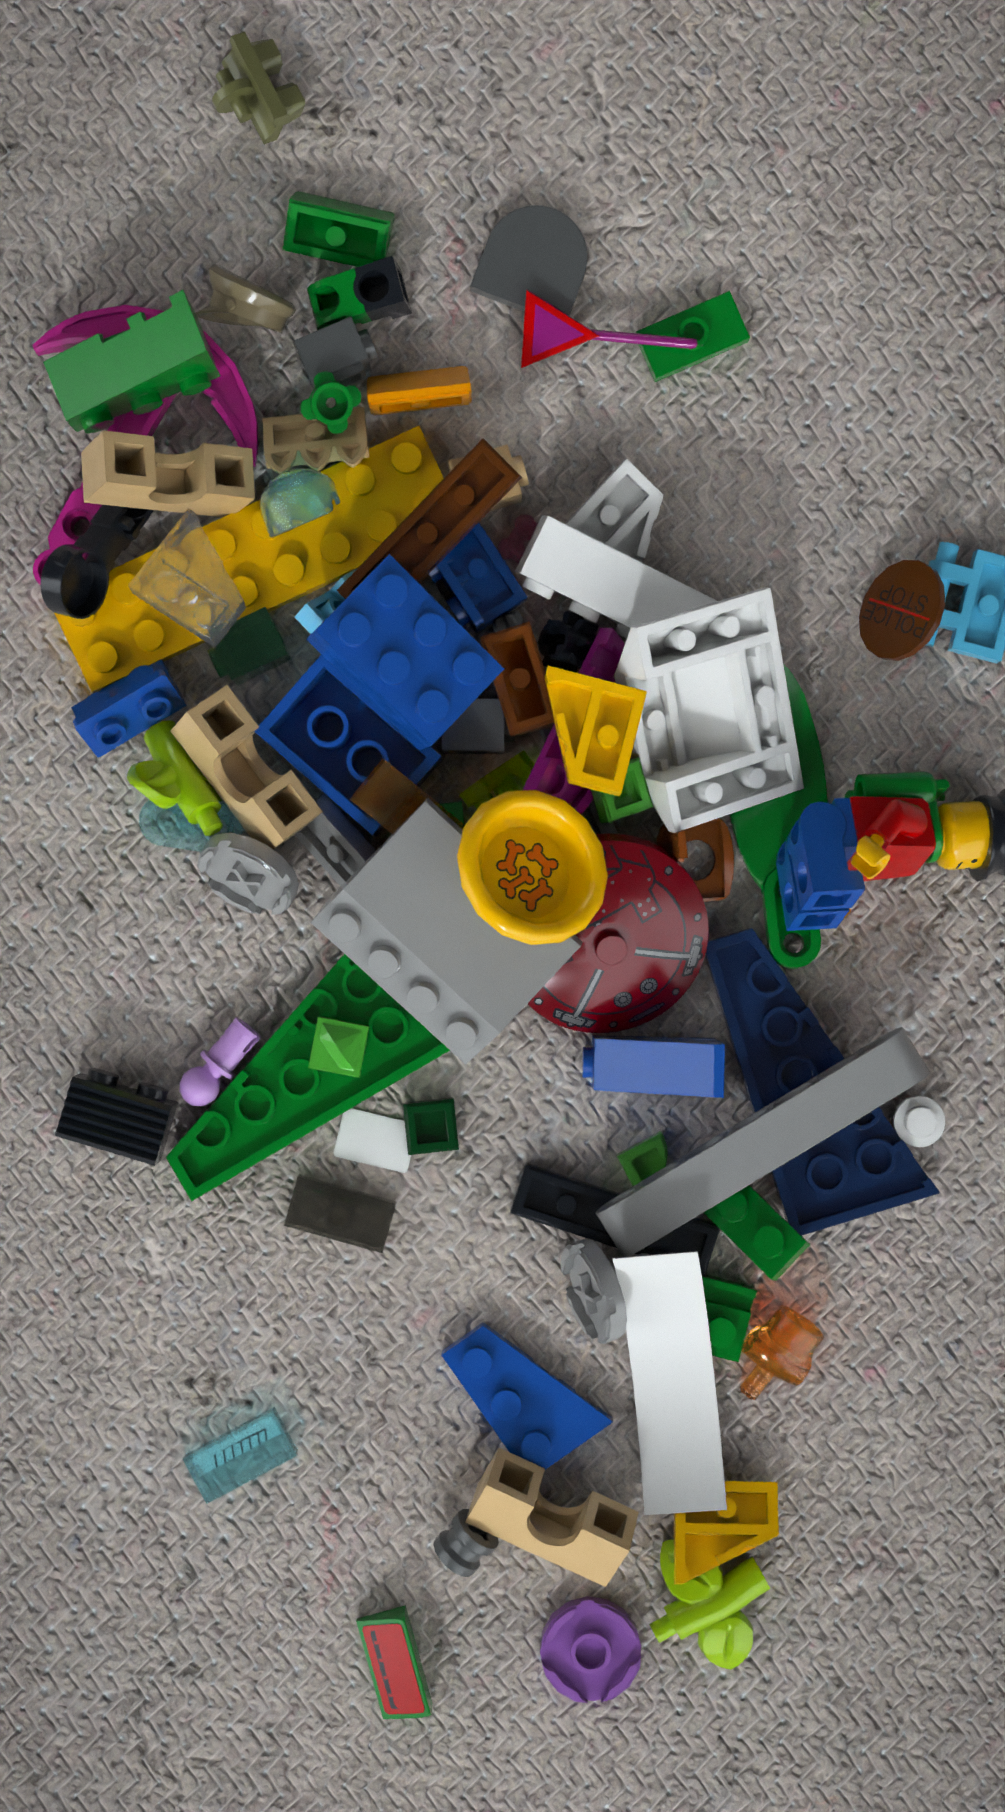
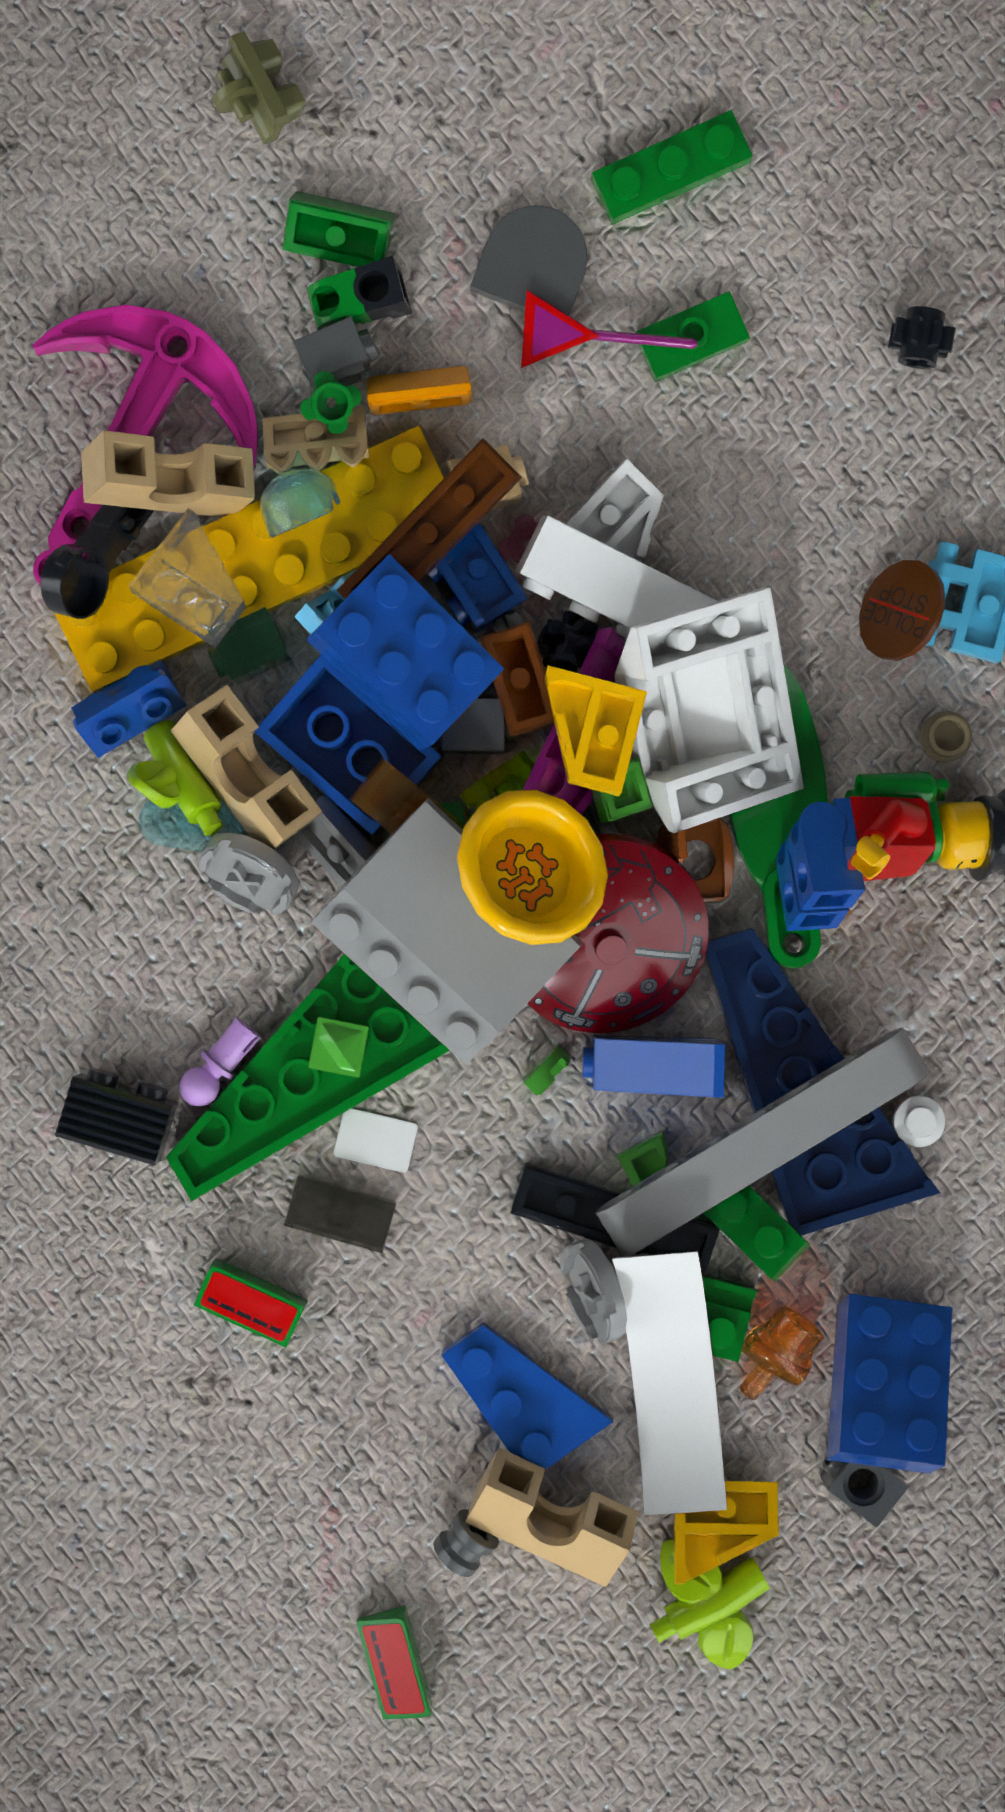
green wedge [43,290,220,434] -> none
clear light blue tile [182,1407,298,1504] -> none
dark tan piece [196,264,296,333] -> none
dark green tile [402,1097,459,1155] -> none
medium lavender tile [540,1596,641,1703] -> none
none -> slope [194,1258,308,1348]
none -> bright green tile [523,1043,571,1096]
none -> green plate [591,109,753,225]
none -> dark grey brick [820,1456,909,1528]
none -> blue brick [827,1293,952,1474]
none -> black gear [888,306,956,369]
none -> dark tan plate [920,711,972,763]

